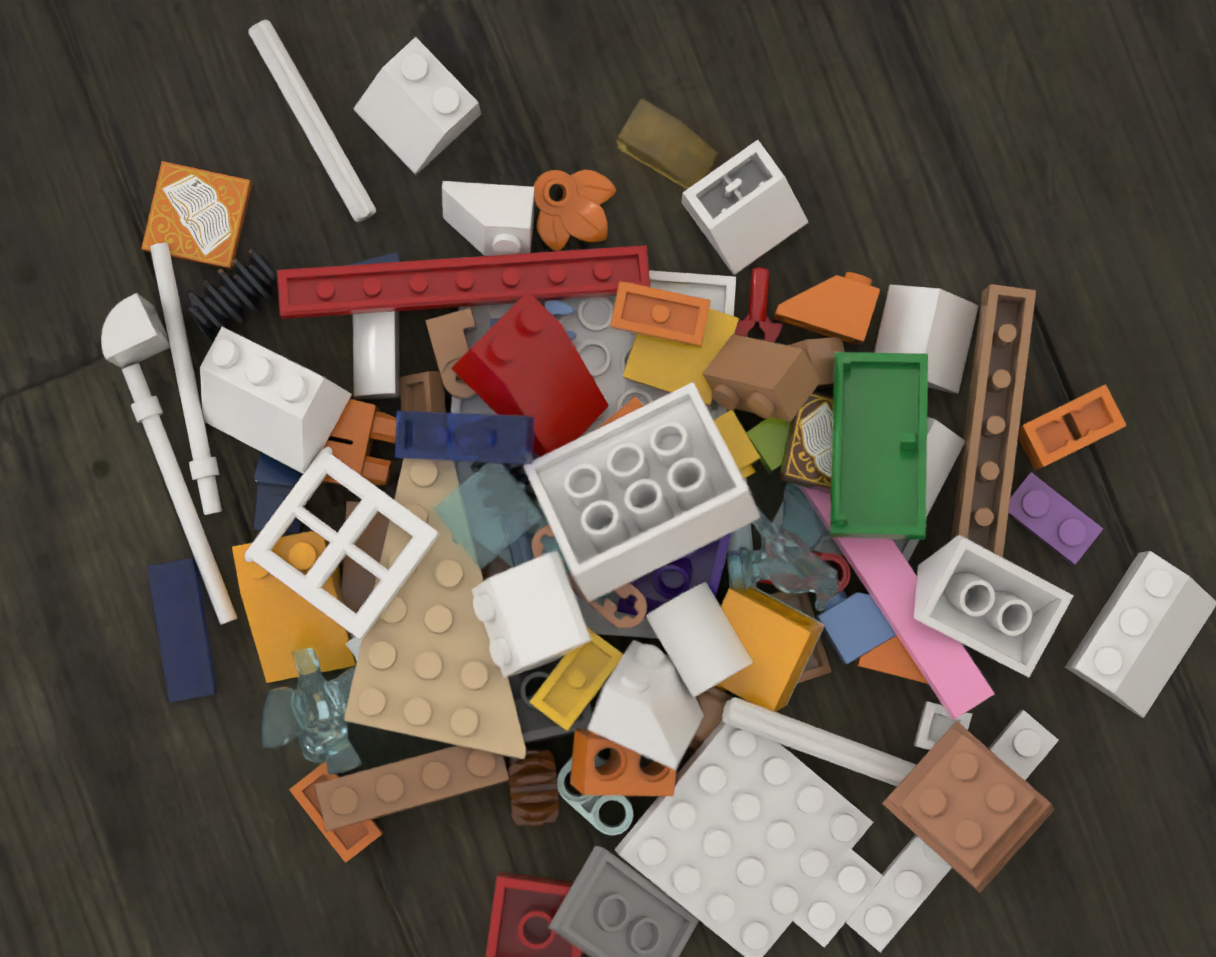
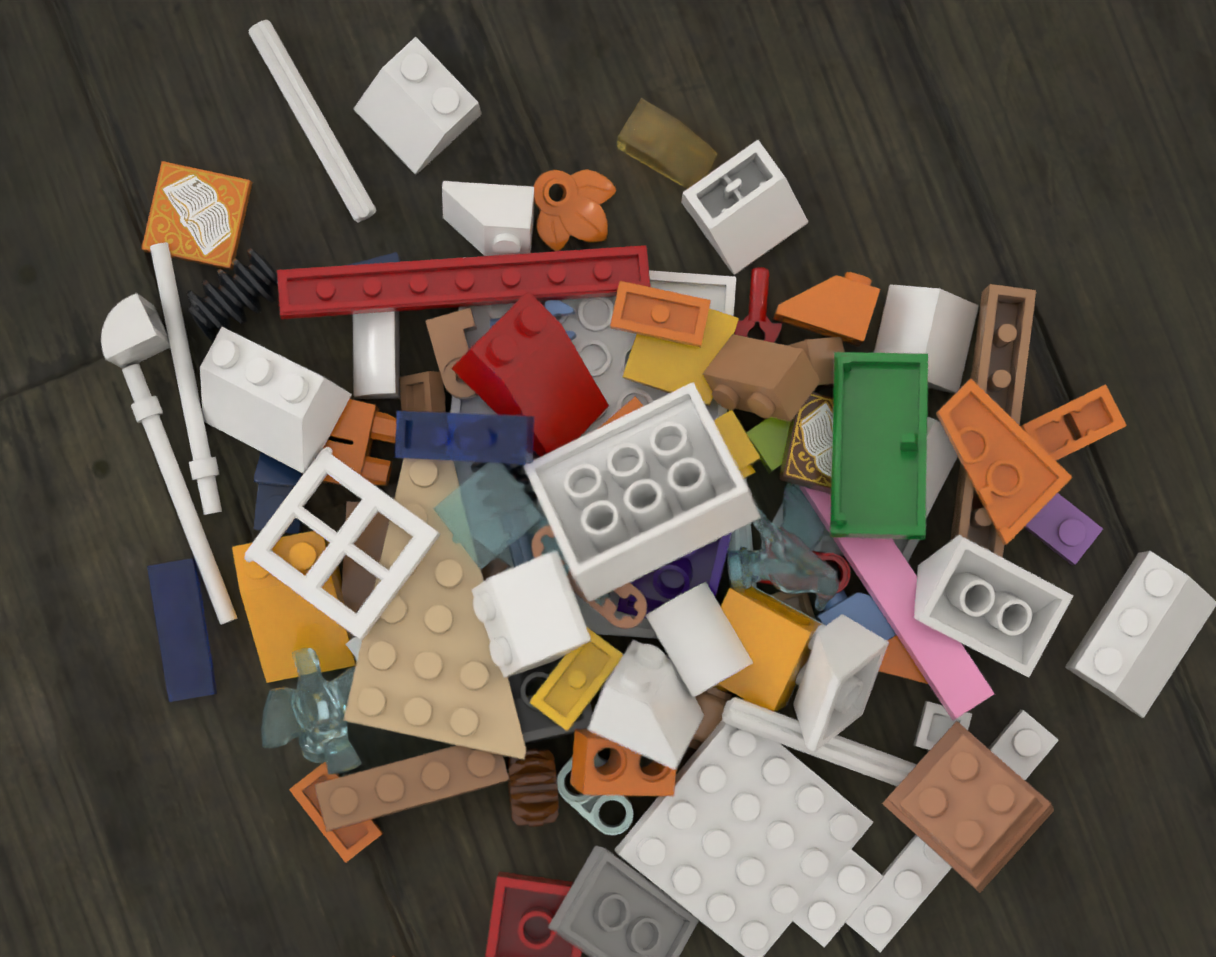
none -> white slope [793,614,889,753]
none -> orange wing [936,379,1072,545]

